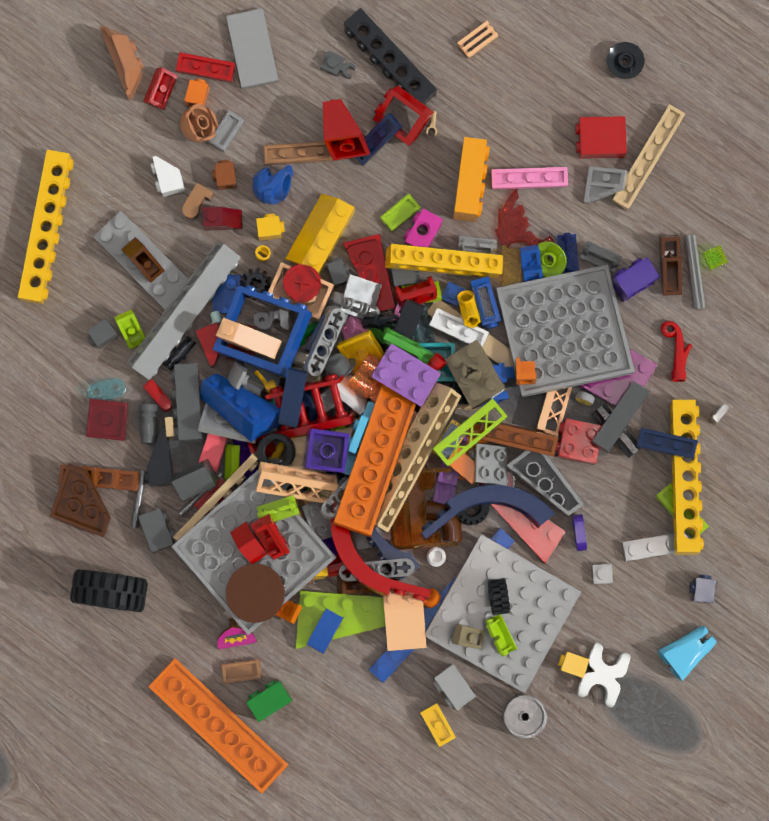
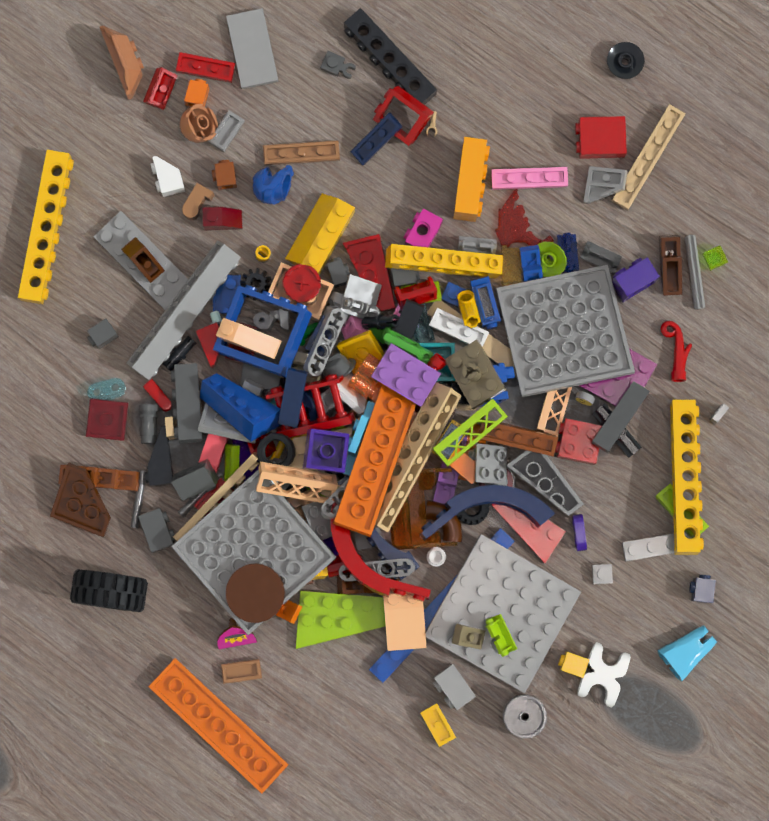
lime slope [114,309,145,349] -> none
light grey slope [227,360,249,390] -> none
red slope [230,521,268,564] -> none
green brick [246,680,293,723] -> none
red hinge [250,514,290,559] -> none
yellow hand [254,370,276,393] -> none
yellow brick [256,214,285,241] -> none
lime hinge [257,495,300,522] -> none
blue slope [307,608,343,654] -> none
red slope [322,99,370,161] -> none
lime tile [380,193,421,232] -> none
orange tile [423,588,441,608] -> none
light nougat tile [457,21,498,59] -> none
black tyre [488,578,510,615] -> none
orange panel [515,357,536,385] -> none
dark blue tile [637,428,698,460] -> none

